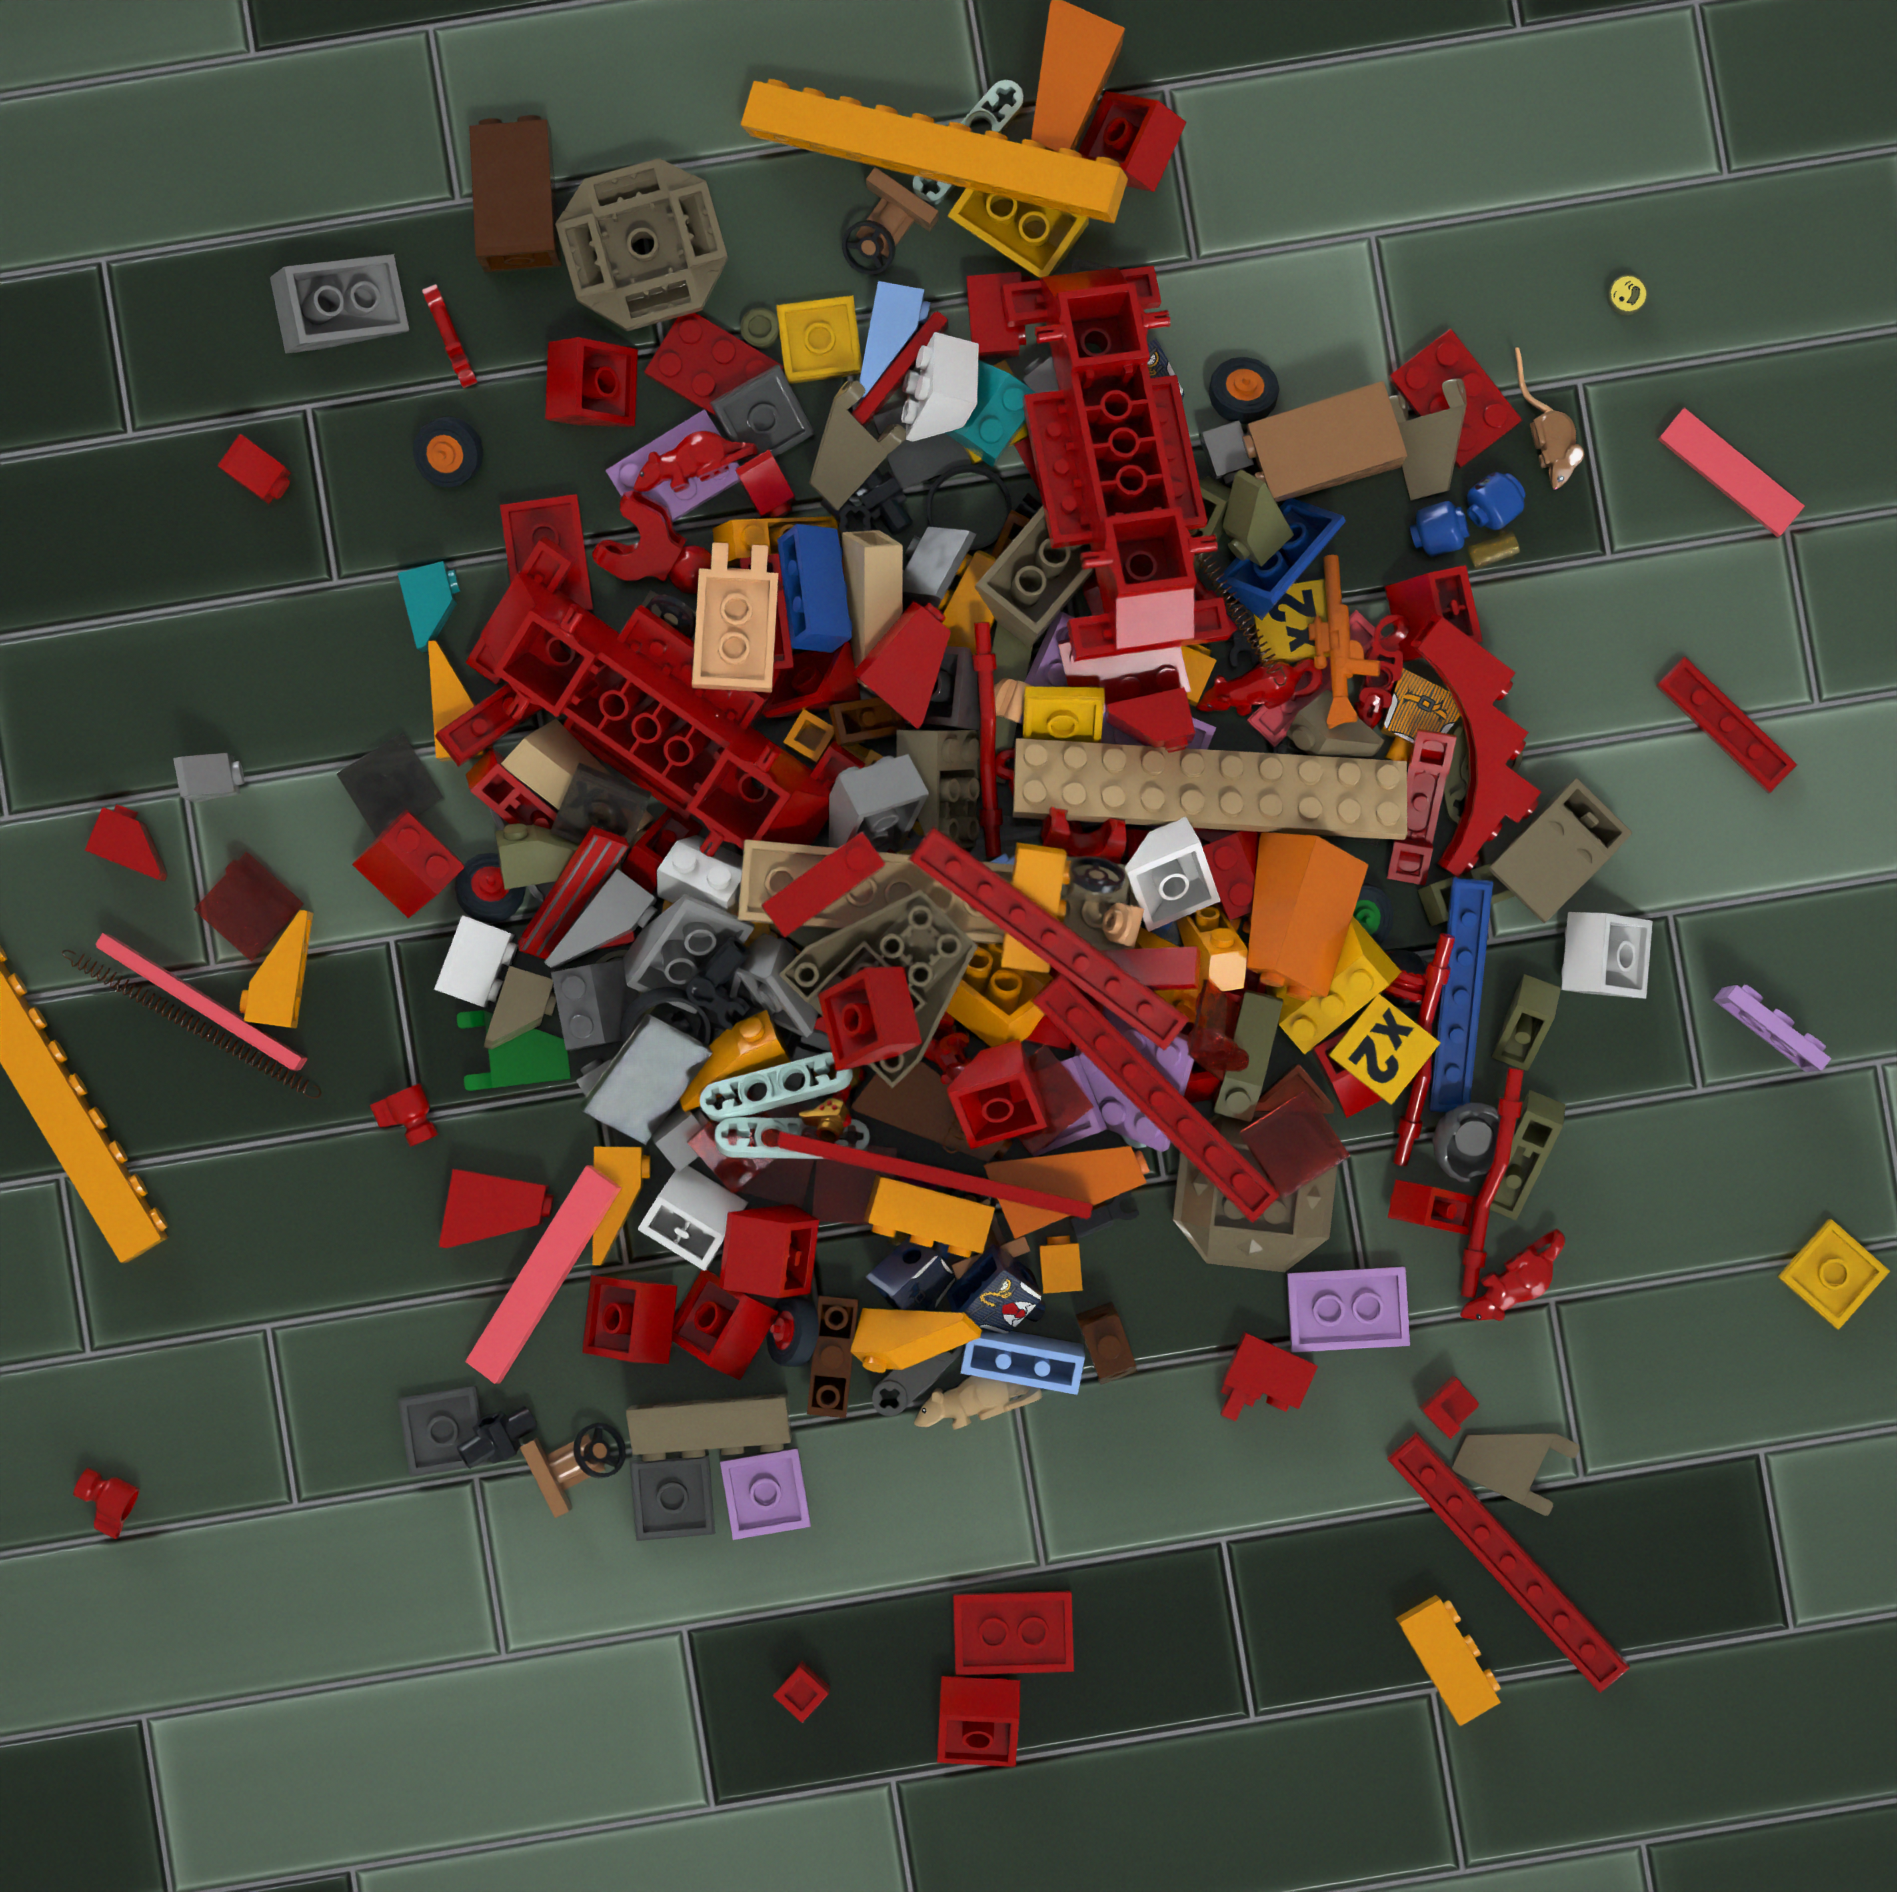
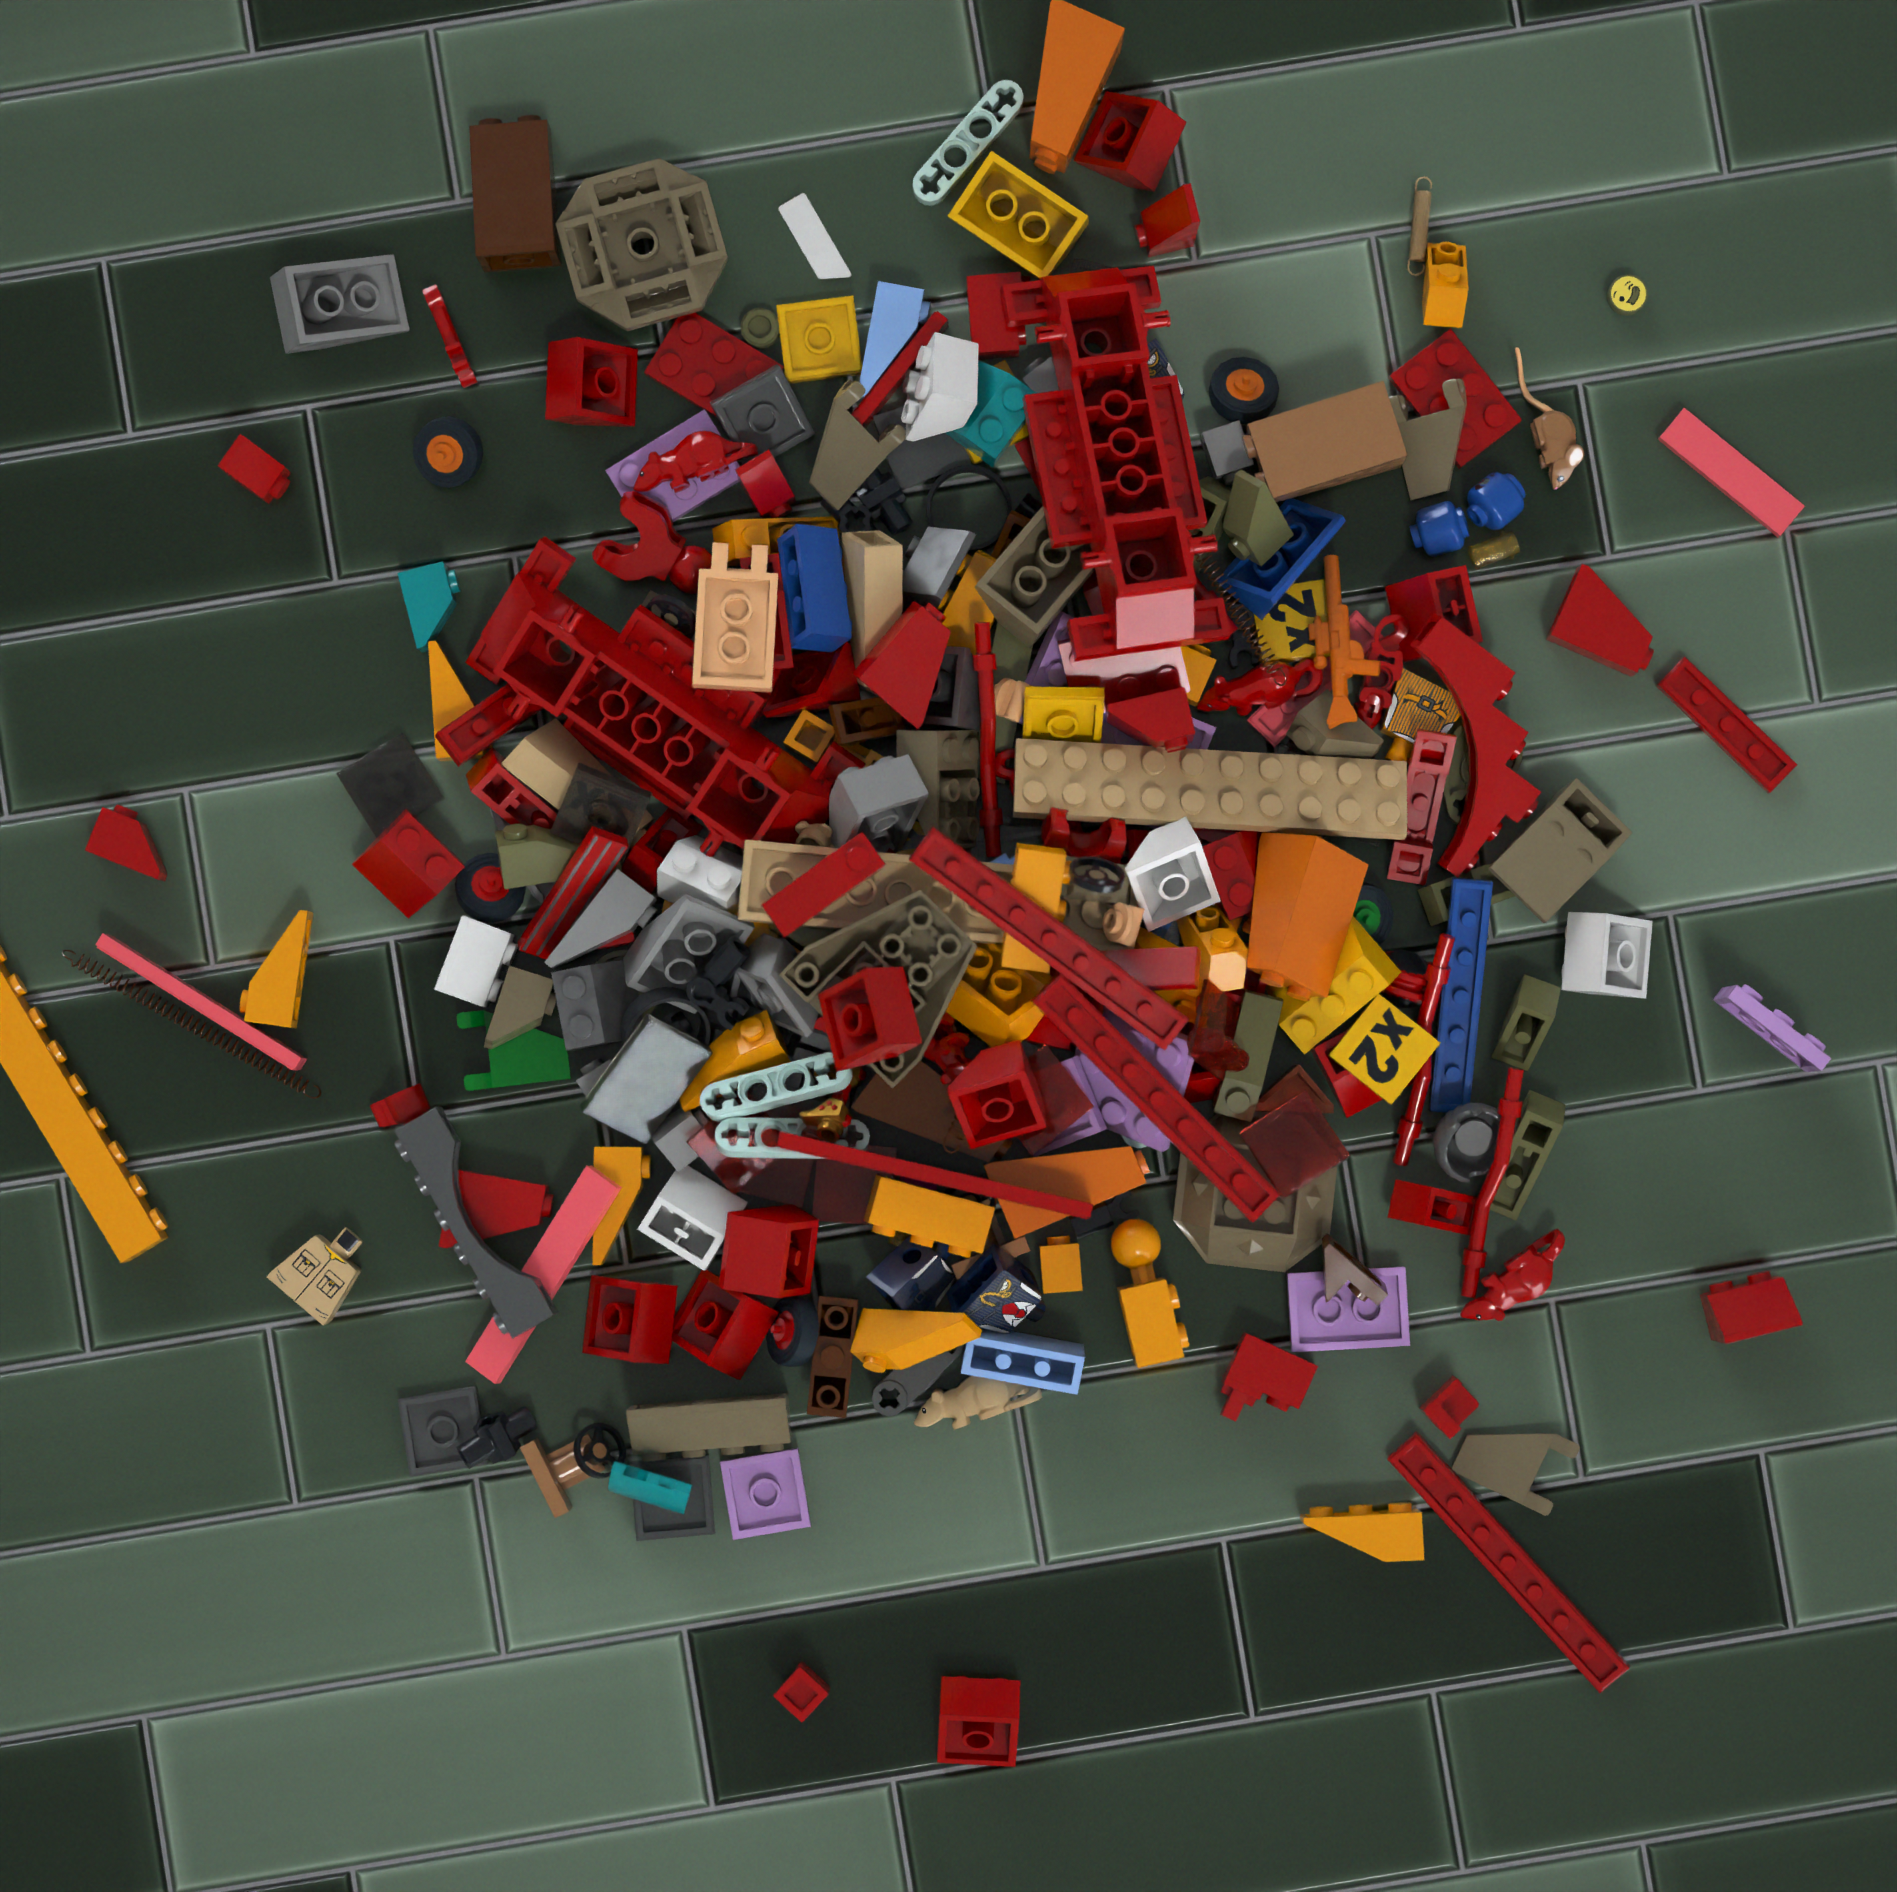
red piece [73,1467,140,1539] -> none
light grey slope [173,753,244,803] -> none
clear red hinge [194,852,304,962] -> none
red plate [500,494,594,612] -> none
light orange brick [740,79,1128,224] -> none
medium nougat piece [842,167,939,275] -> none
red plate [953,1591,1074,1675] -> none
reddish brown torso [1075,1302,1137,1385] -> none
light orange brick [1395,1595,1501,1726] -> none
yellow tile [1777,1219,1890,1330] -> none
none -> tan torso [267,1227,363,1326]
none -> dark grey arch [394,1107,559,1338]
none -> teal slope [608,1461,693,1515]
none -> white sticker [779,193,851,279]
none -> tan plate [795,821,835,848]
none -> light orange brick [1111,1219,1189,1368]
none -> red slope [1134,183,1200,258]
none -> light orange slope [1300,1502,1424,1562]
none -> slope [1322,1233,1388,1306]
none -> tan piece [1408,176,1432,276]
none -> light orange slope [1422,242,1469,328]
none -> red slope [1546,564,1654,677]
none -> red slope [1700,1270,1803,1344]

